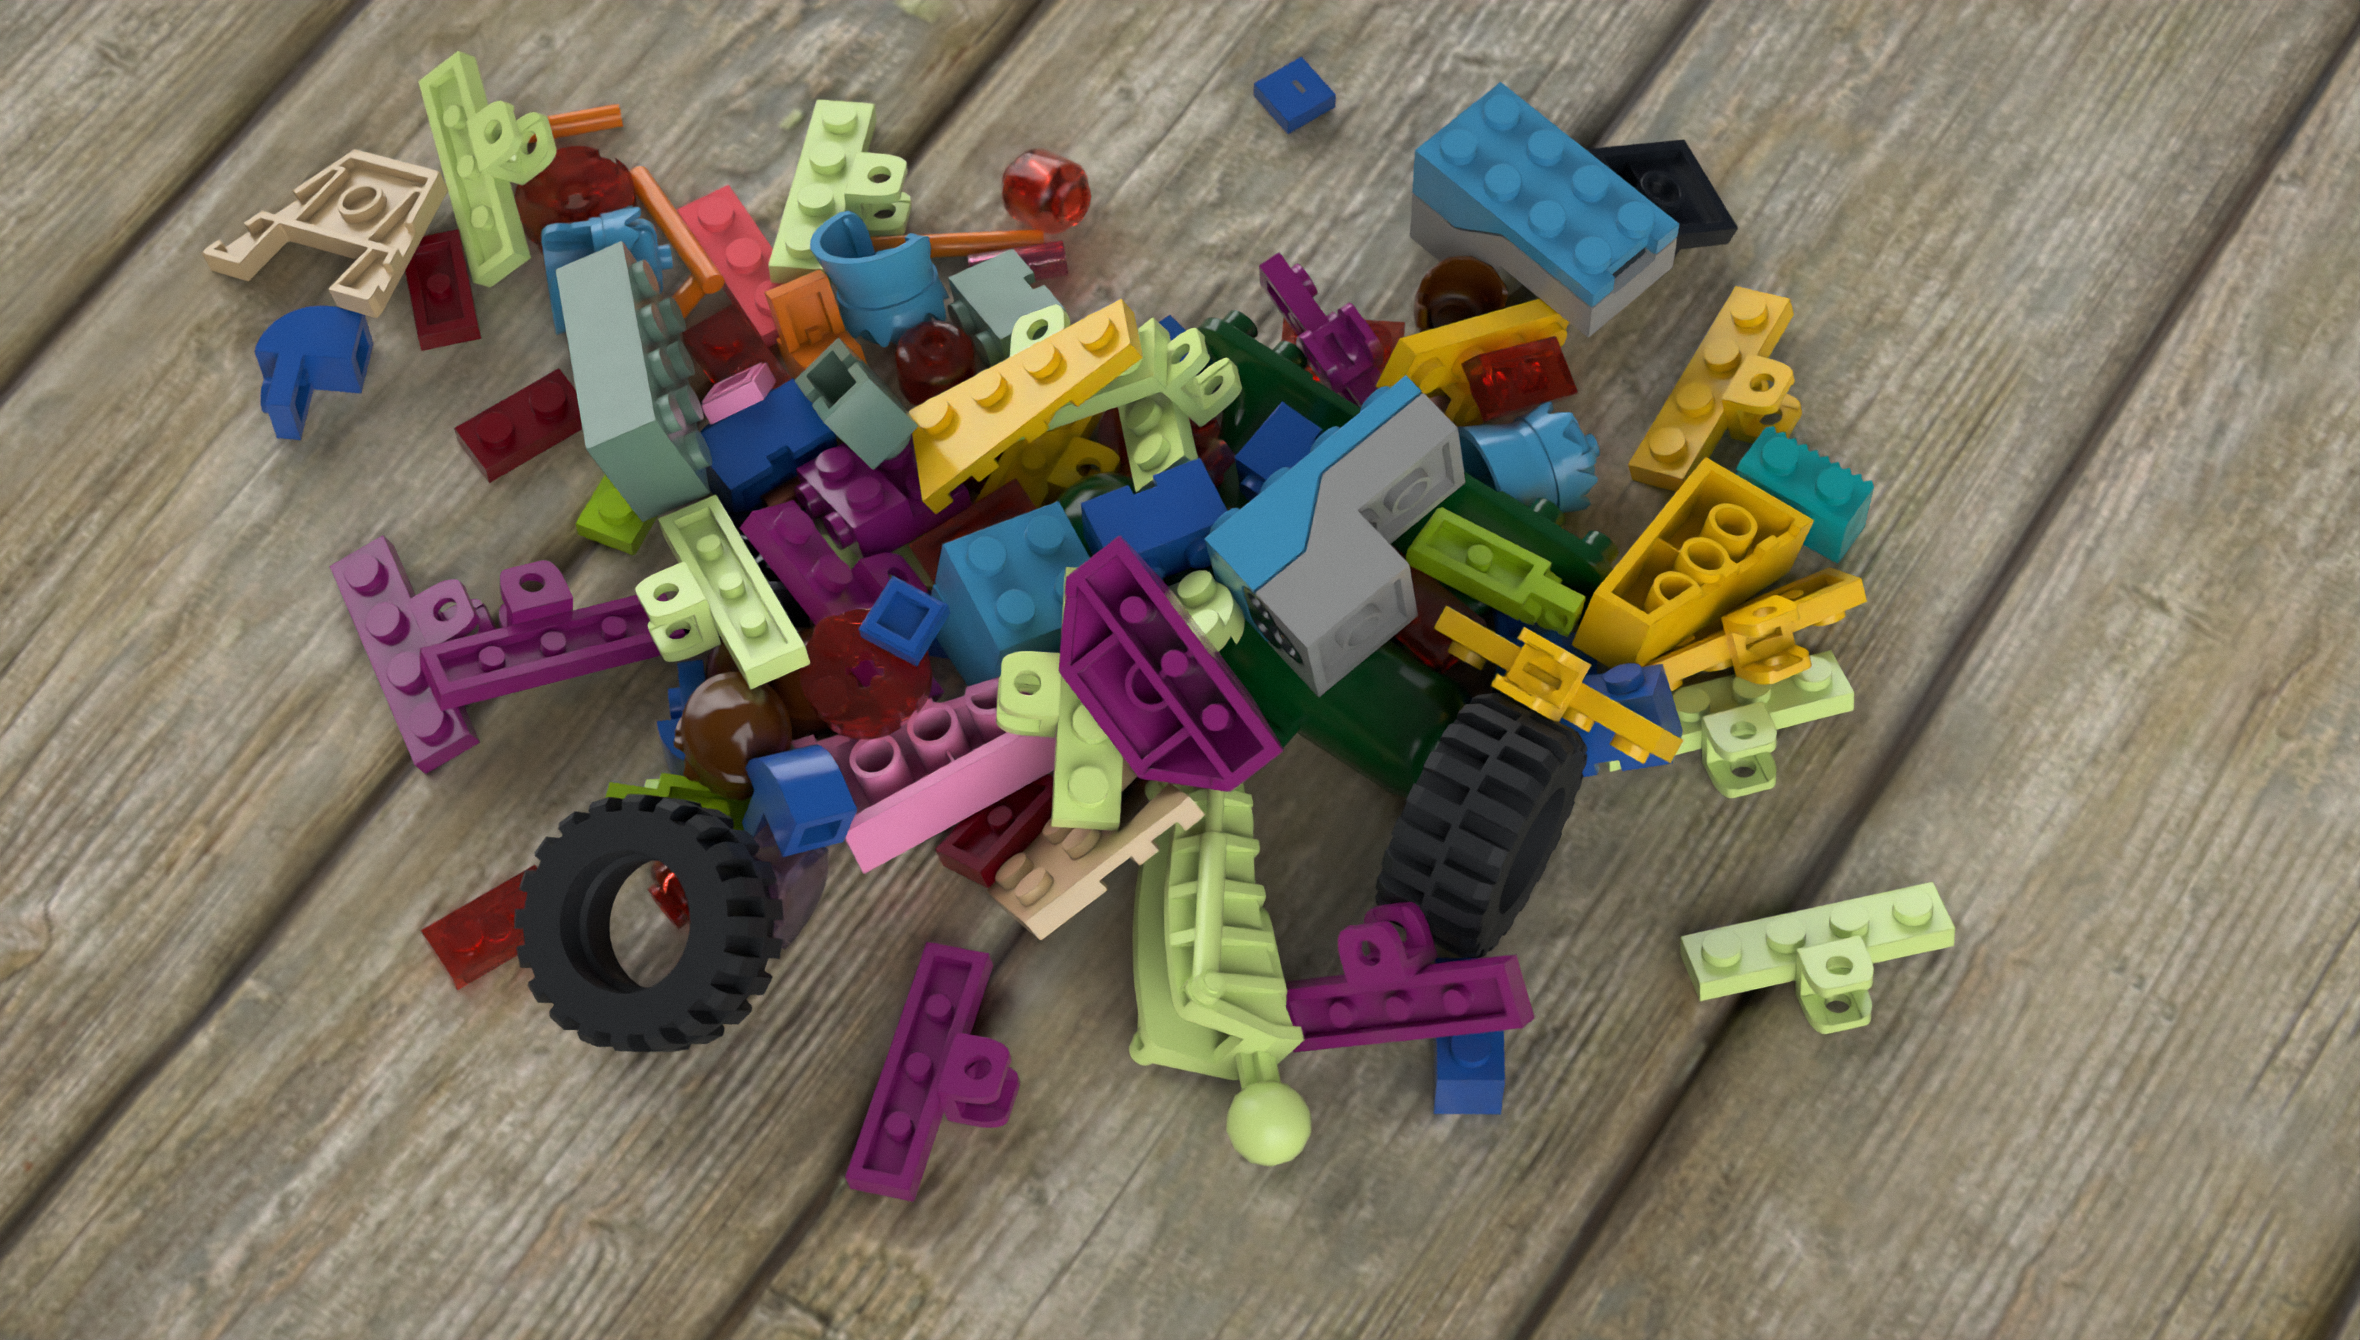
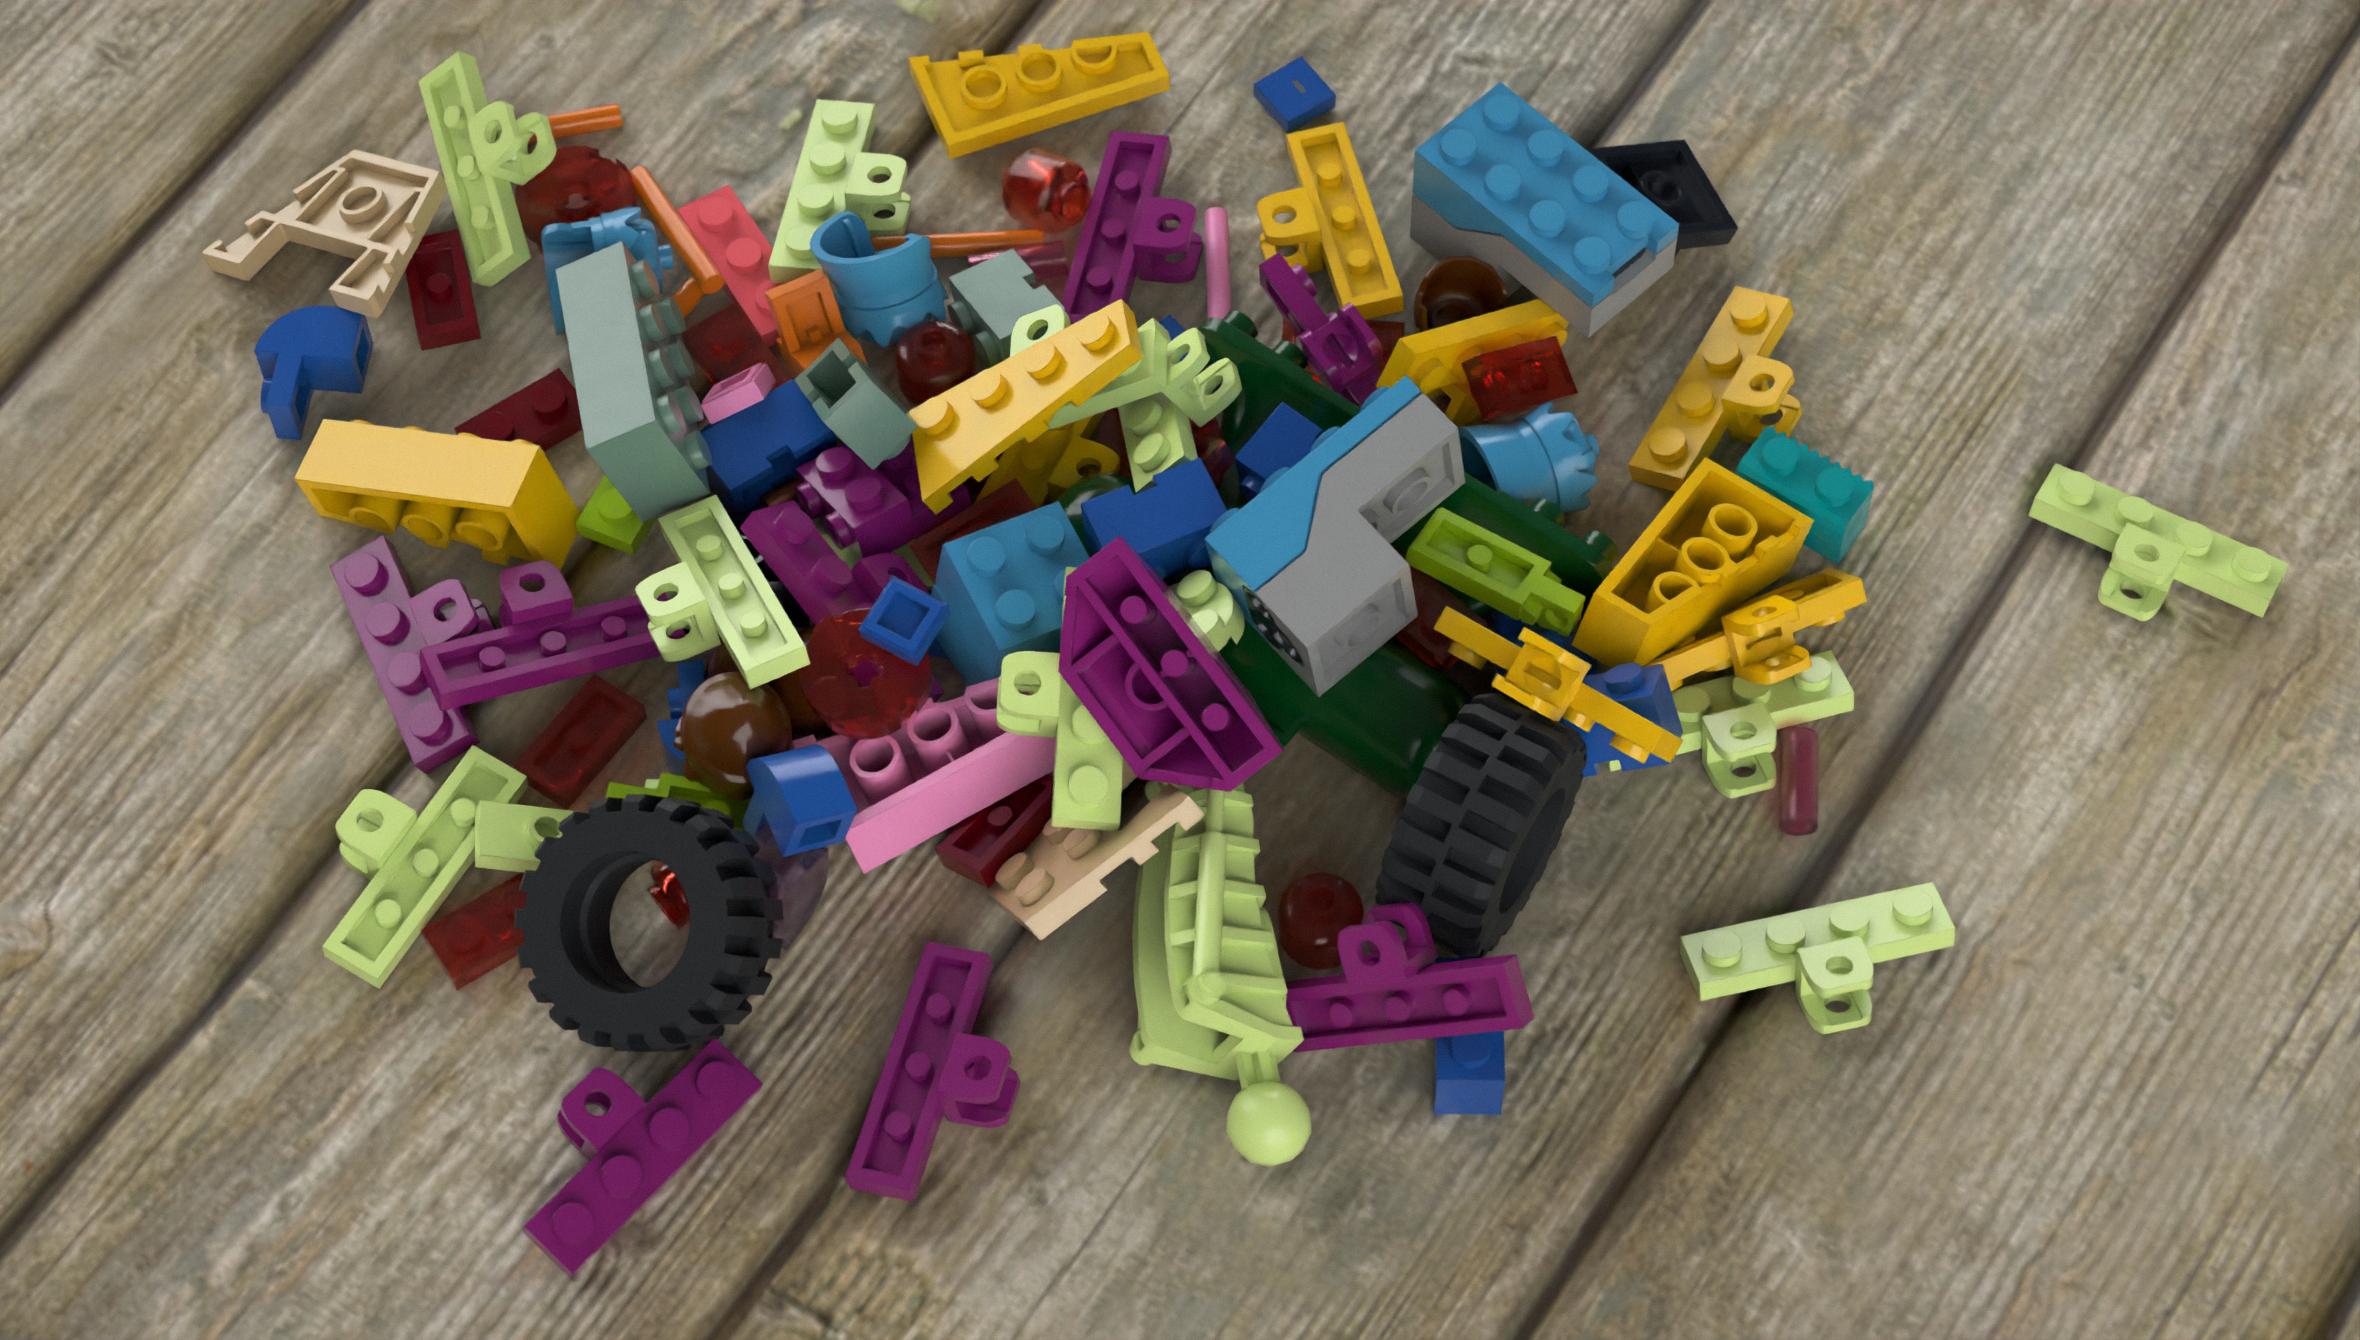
none -> yellow wedge [294,419,581,571]
none -> yellowish green plate [322,745,528,989]
none -> yellowish green plate [475,800,588,873]
none -> clear red plate [513,674,647,810]
none -> magenta plate [522,1038,763,1279]
none -> yellow wing [908,32,1170,160]
none -> magenta plate [1061,131,1204,325]
none -> bright pink bar [1204,207,1231,319]
none -> yellow plate [1256,122,1404,320]
none -> clear red head [1278,872,1364,970]
none -> clear pink axle [1779,726,1819,836]
none -> yellowish green plate [2028,463,2289,621]

